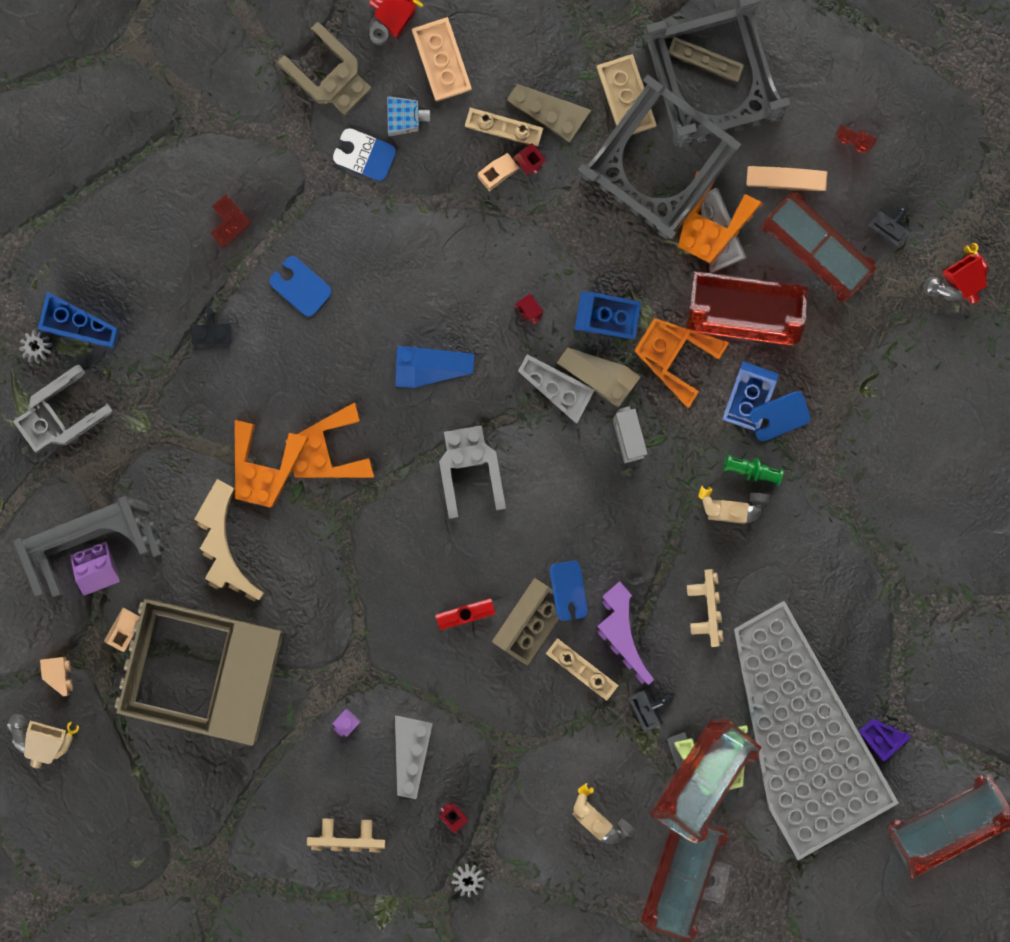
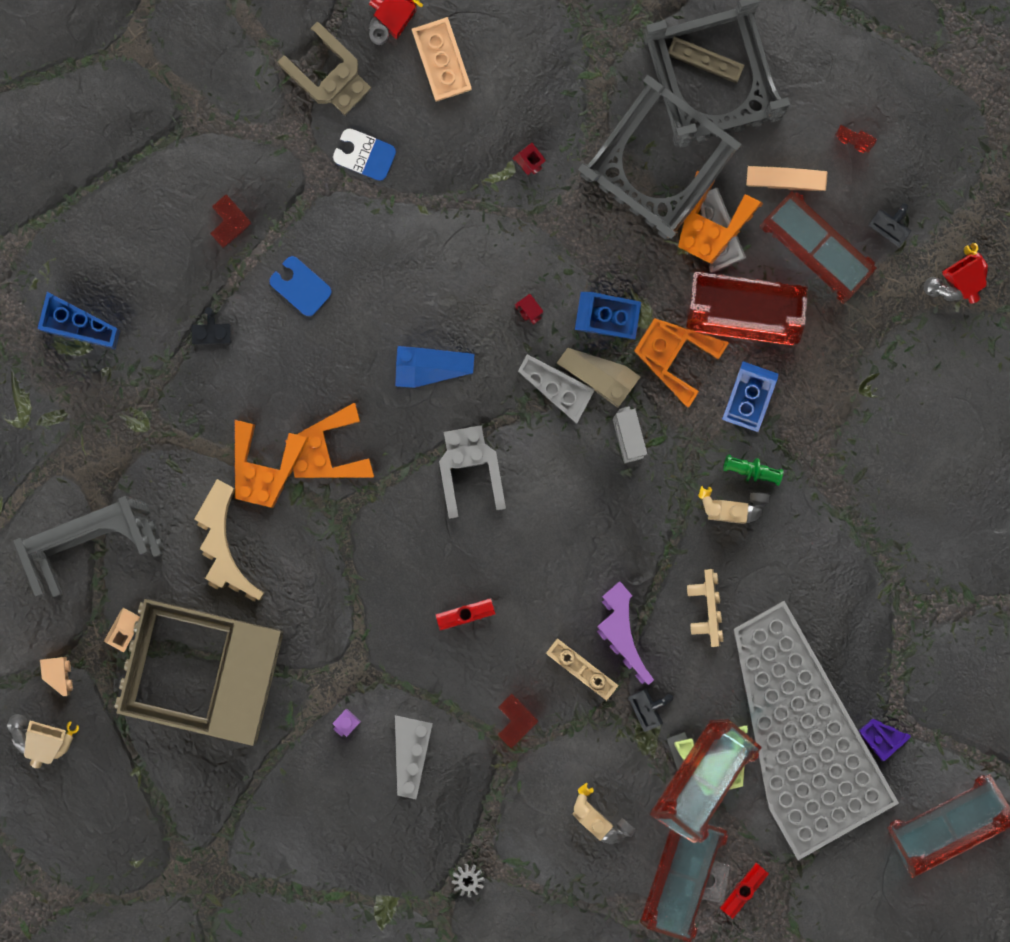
light grey plate [13,365,113,453] -> none
light grey gear [19,330,53,363] -> none
medium lavender slope [70,542,120,596] -> none
tan plate [307,819,386,853] -> none
torso [387,97,430,136] -> none
dark red brick [439,802,469,833] -> none
tan plate [465,108,543,147] -> none
light nougat slope [478,153,520,192] -> none
dark tan slope [492,578,570,666] -> none
dark tan wing [507,84,591,142] -> none
blue piece [550,561,588,621] -> none
tan plate [596,54,657,135] -> none
blue piece [750,391,810,441] -> none
none -> clear red plate [498,693,538,748]
none -> red piece [720,863,769,919]

